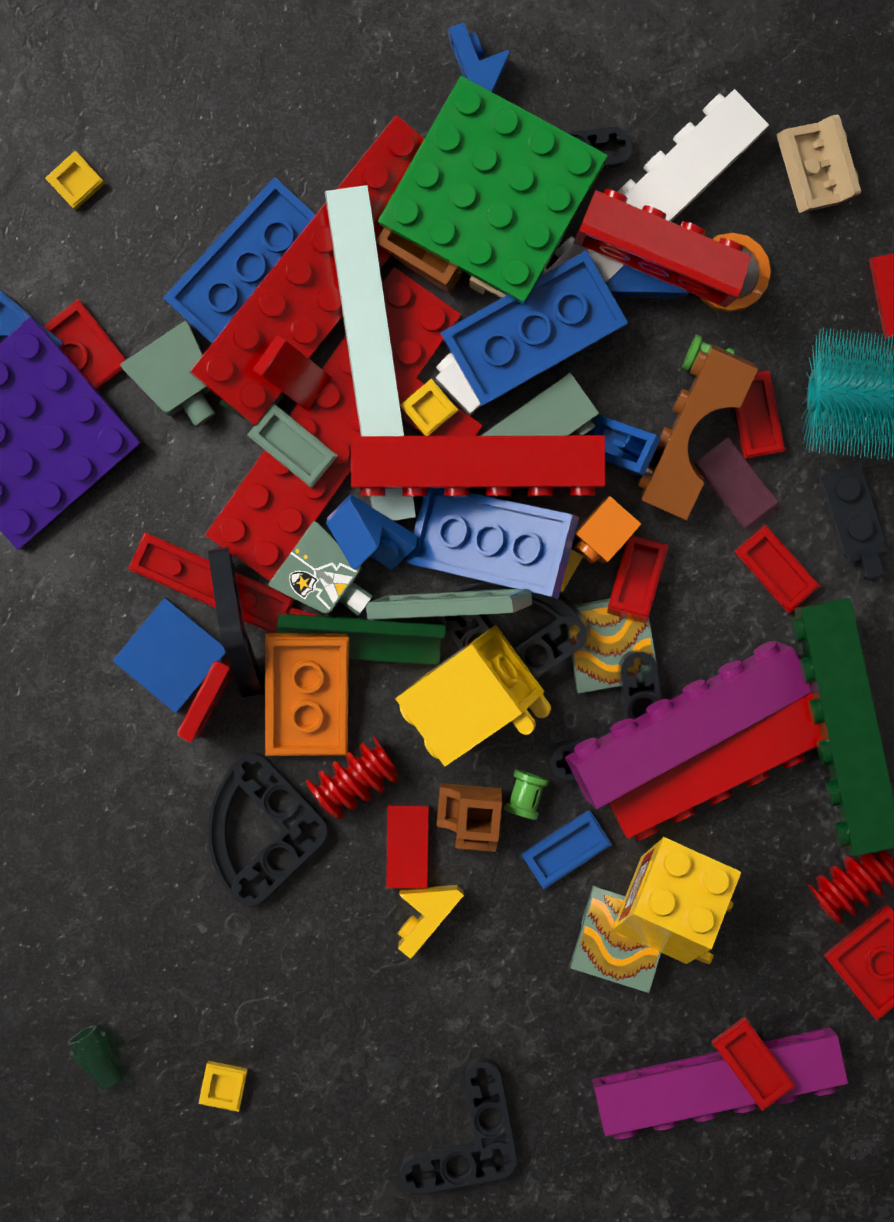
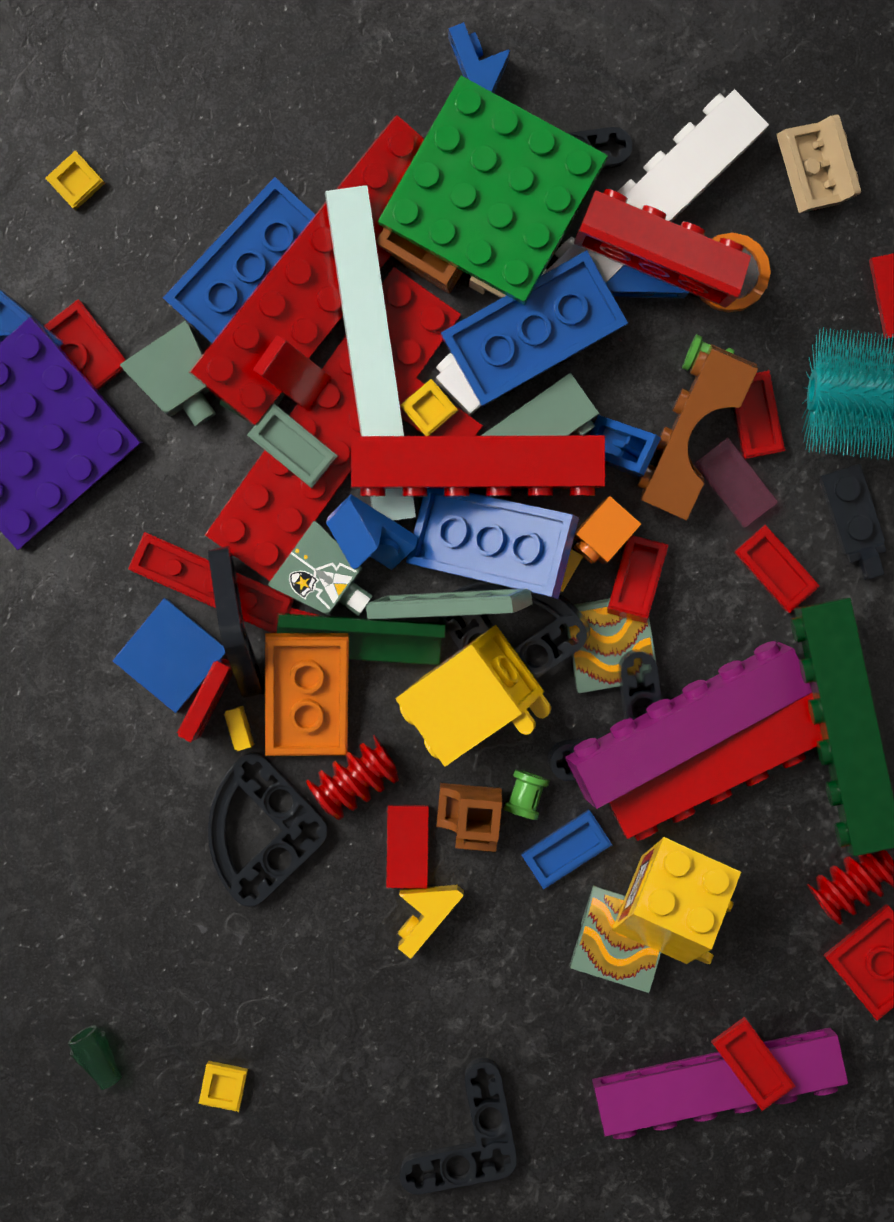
none -> yellow tile [224,706,255,751]

